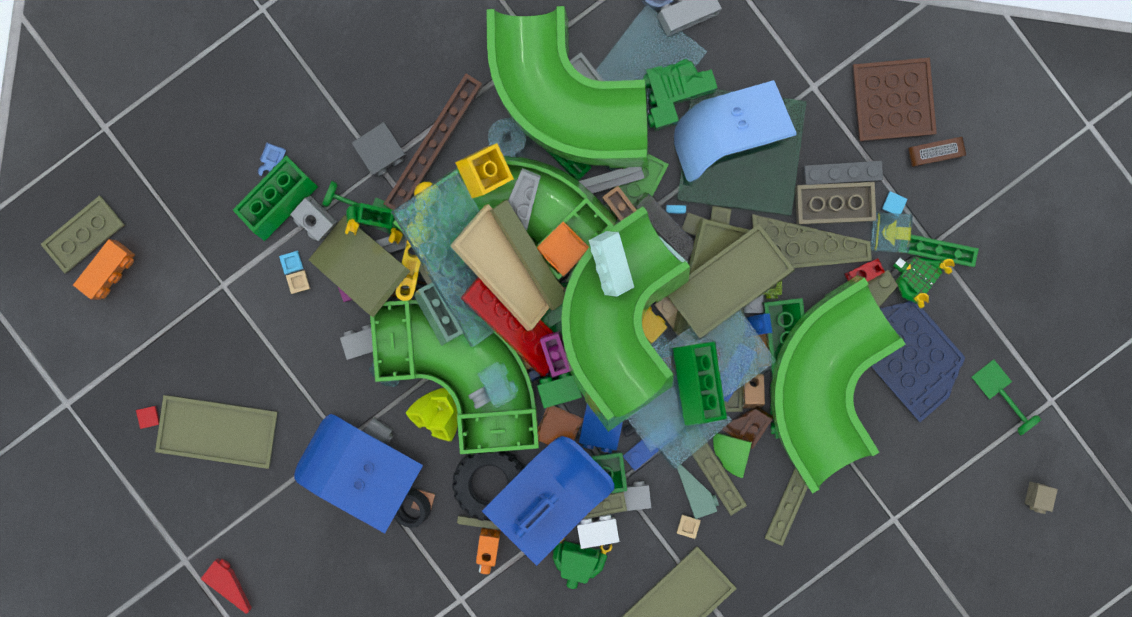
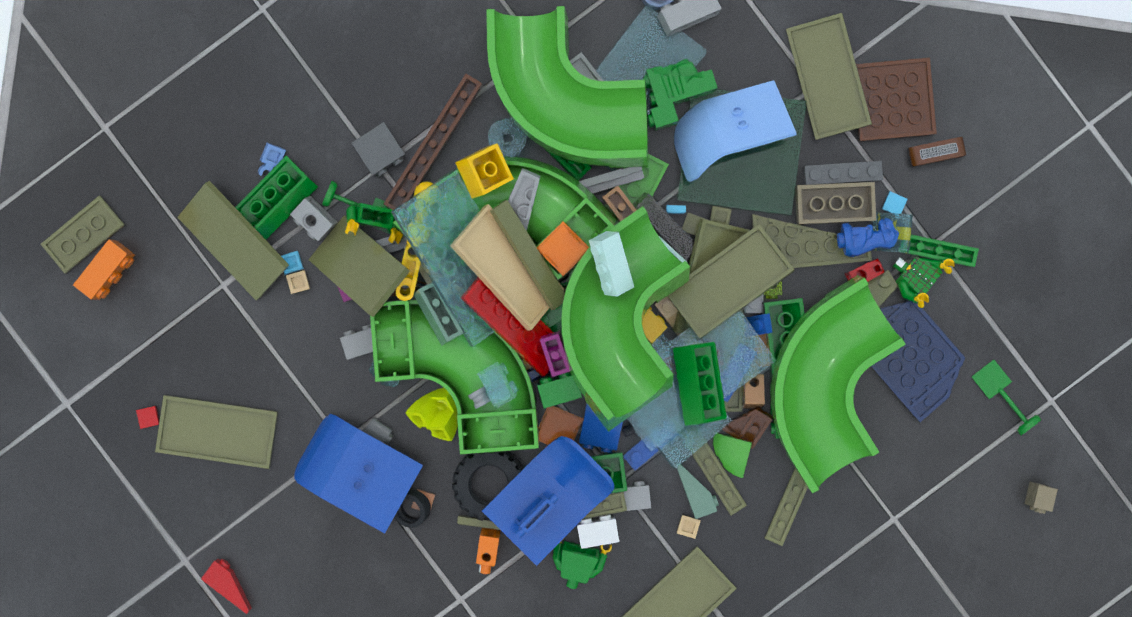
none -> olive tile [177,181,289,301]
none -> olive tile [786,13,872,140]
none -> blue animal [837,218,899,257]

